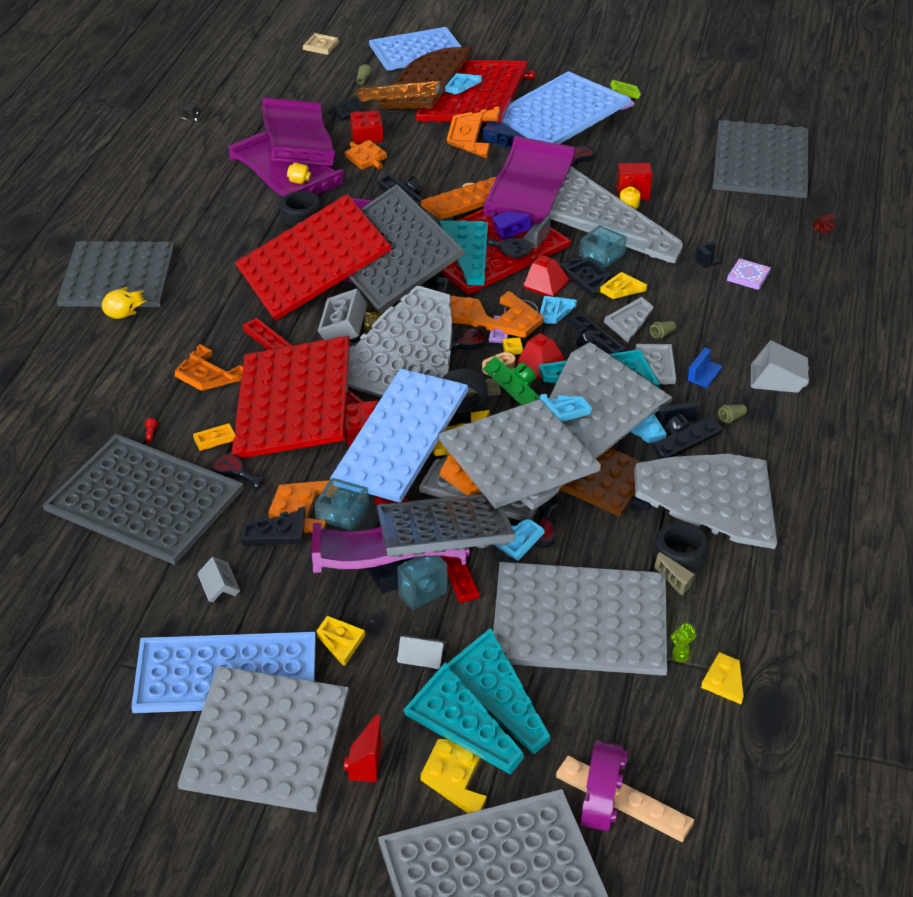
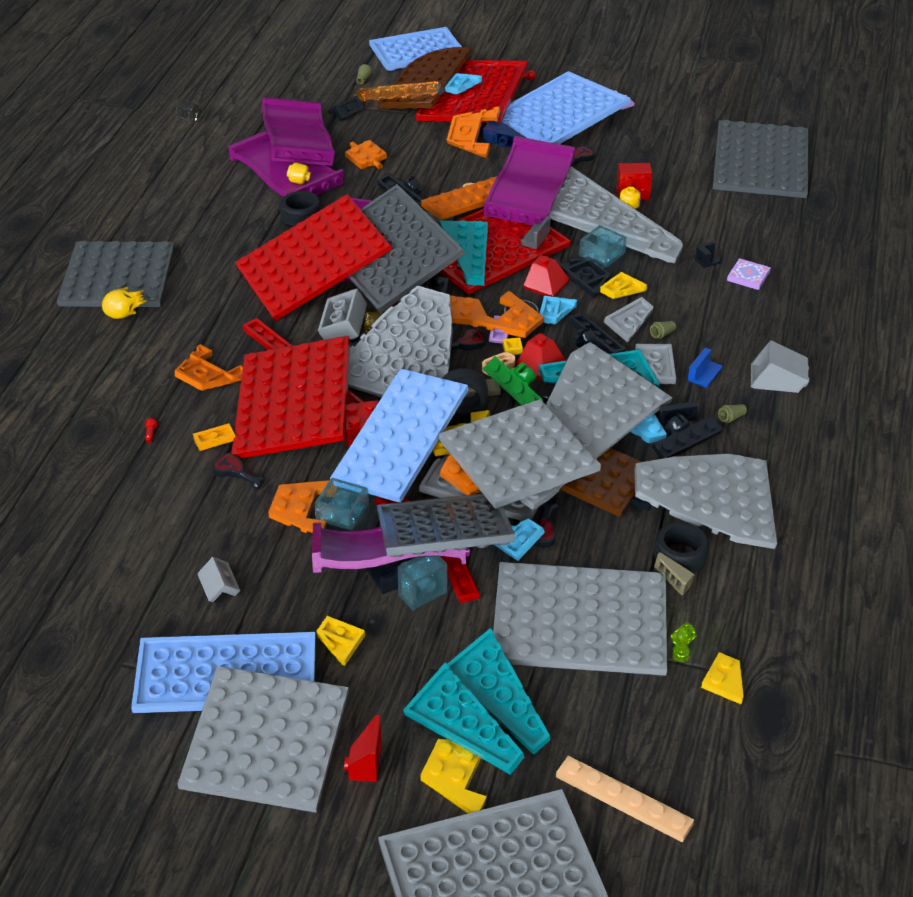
dark grey plate [43,434,244,565] -> none
black wing [241,506,306,545] -> none
tan tile [303,33,339,55] -> none
red brick [350,110,383,144] -> none
panel [397,635,446,669] -> none
black piece [488,238,531,259] -> none
dark purple slope [492,211,532,240] -> none
medium azure wing [540,394,592,422] -> none
magenta brick [581,740,628,832] -> none
lime plate [610,80,641,99] -> none
clear red tile [812,213,835,234] -> none

